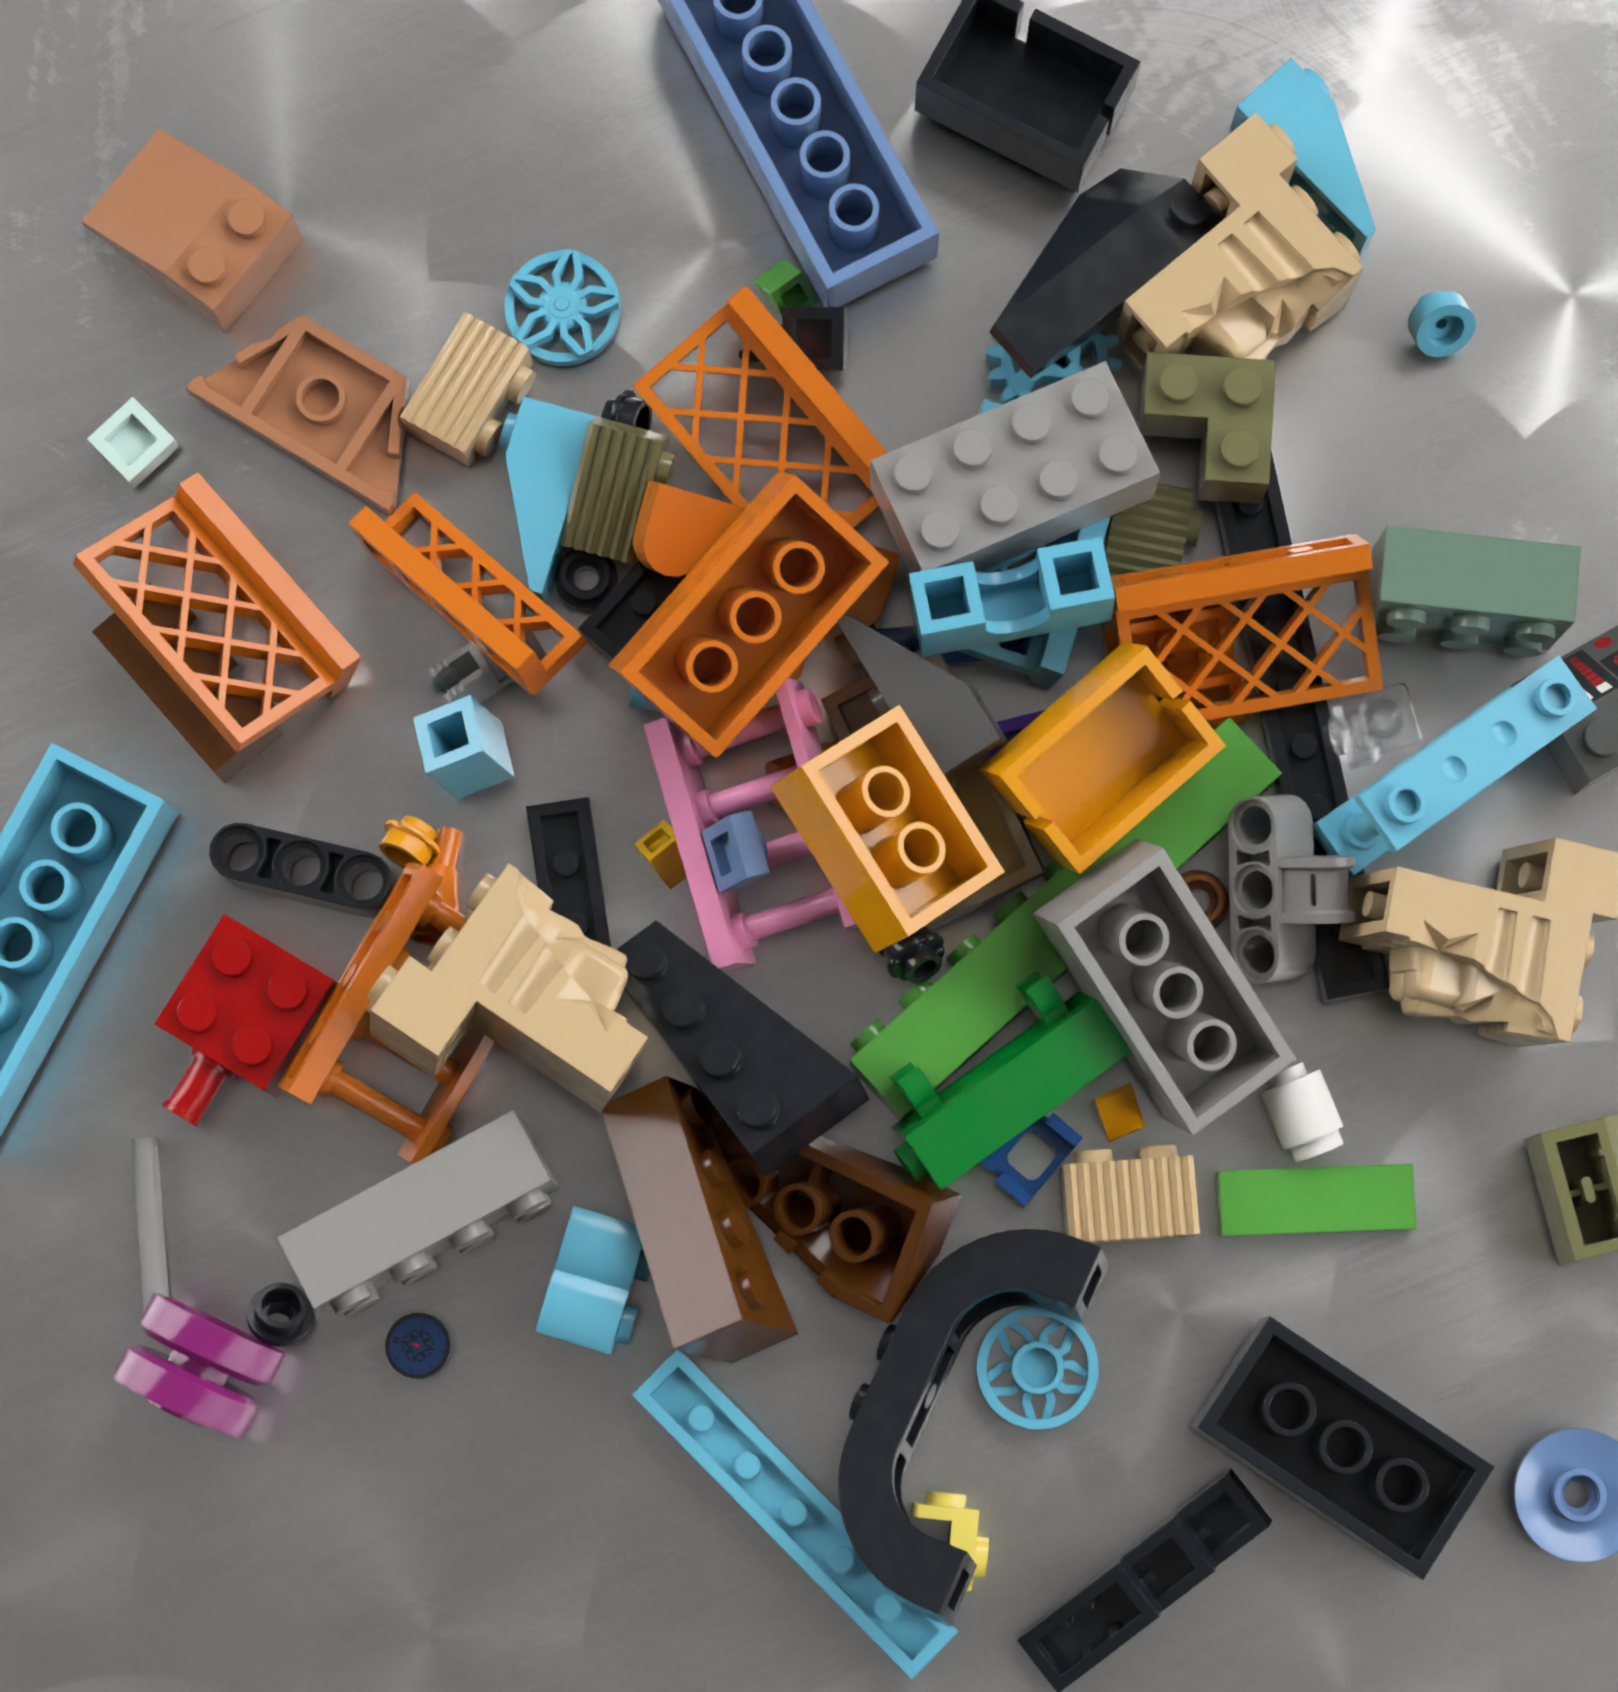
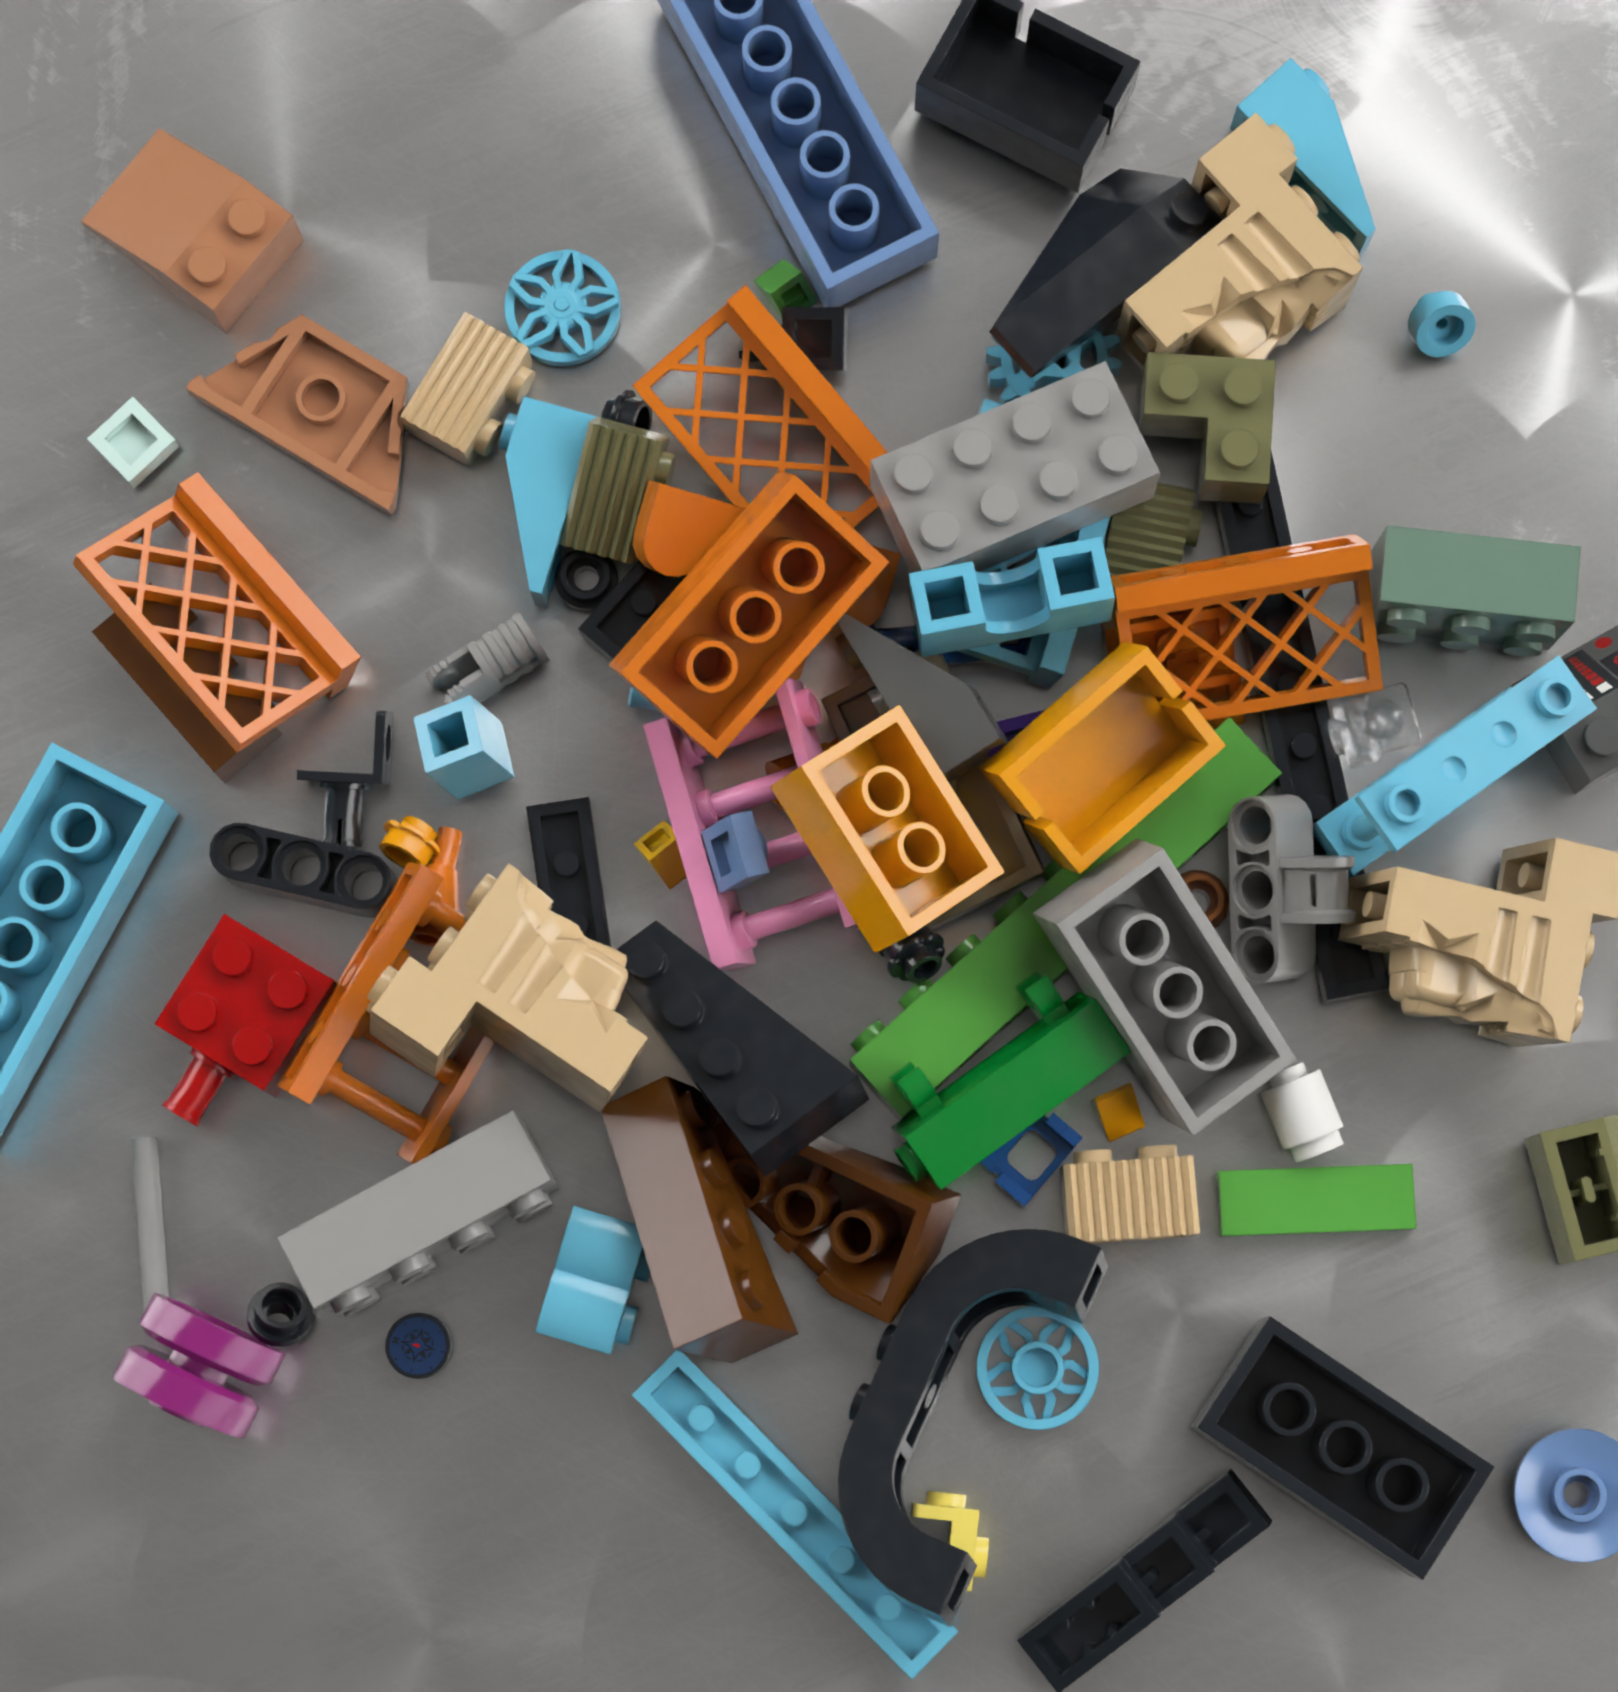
orange fence [348,492,587,697] -> none
none -> black bracket [297,710,394,847]

